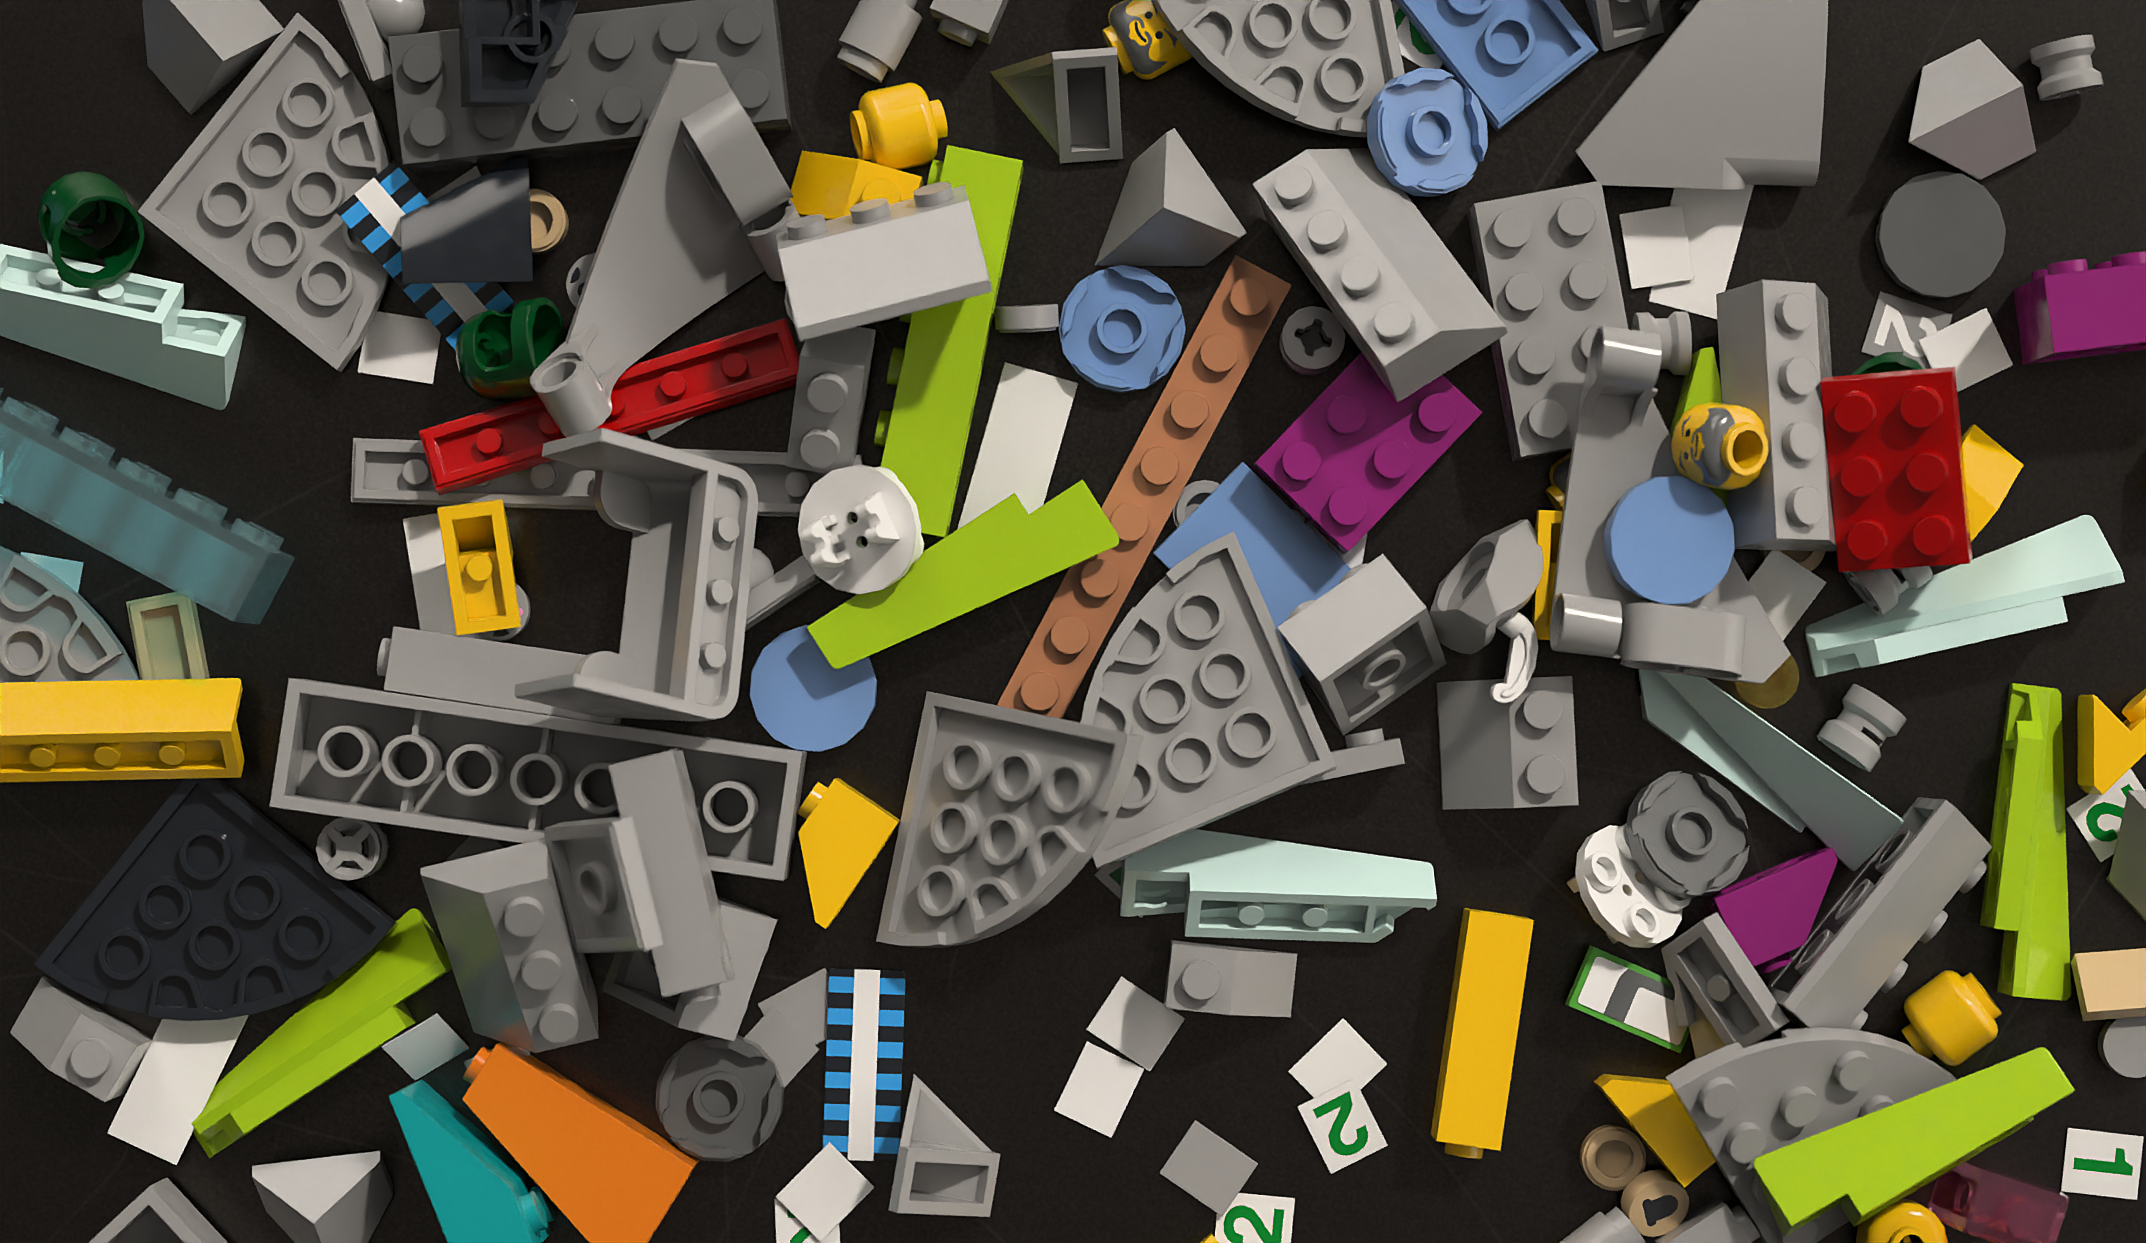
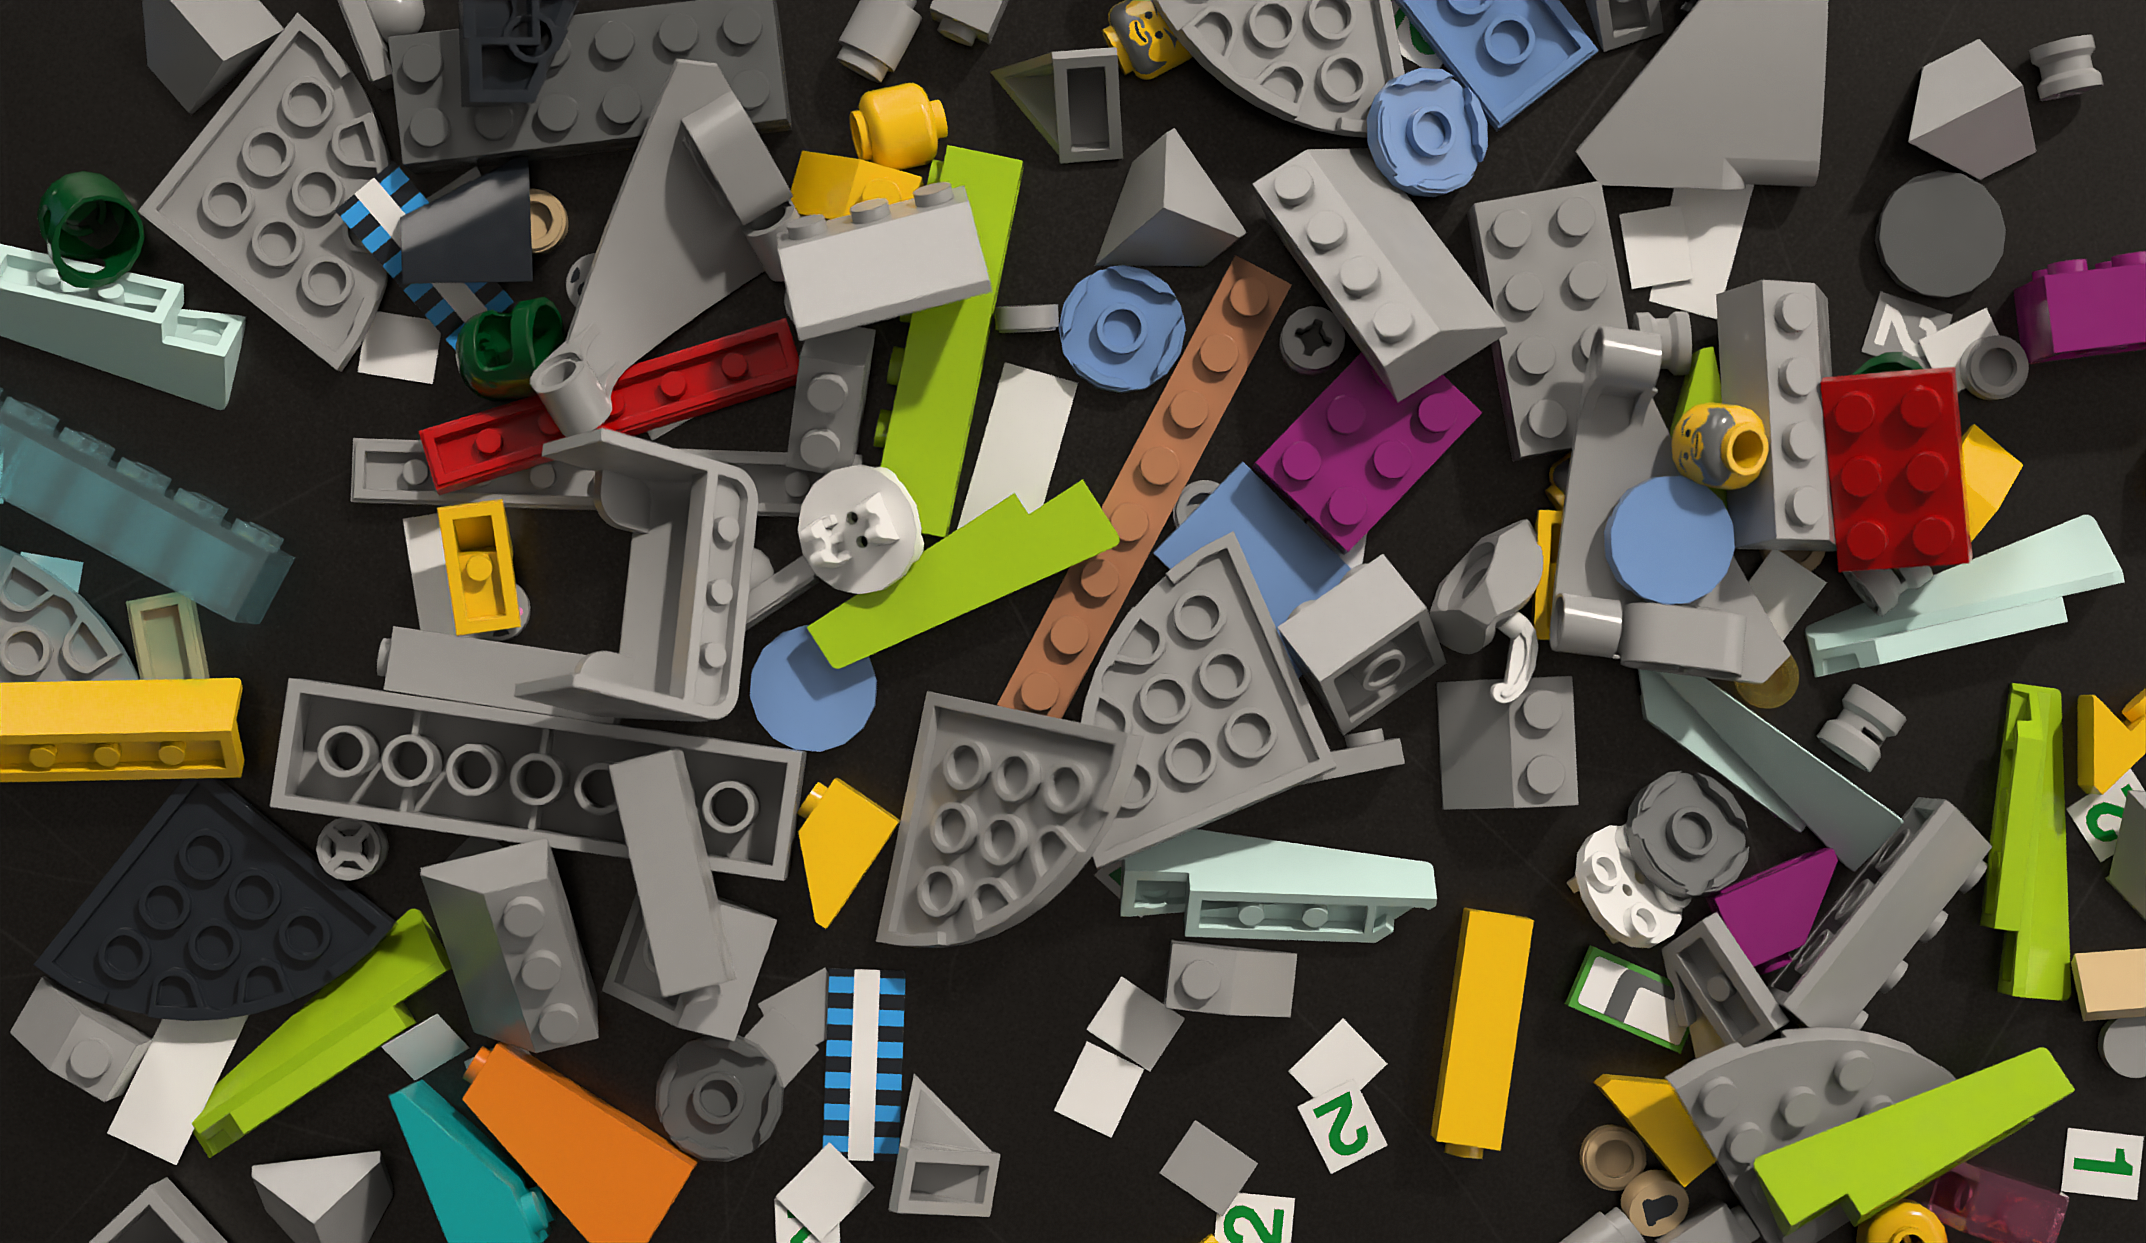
light grey tile [544,816,664,953] -> none
yellow head [1901,970,2002,1066] -> none
none -> light grey tile [1960,335,2029,400]

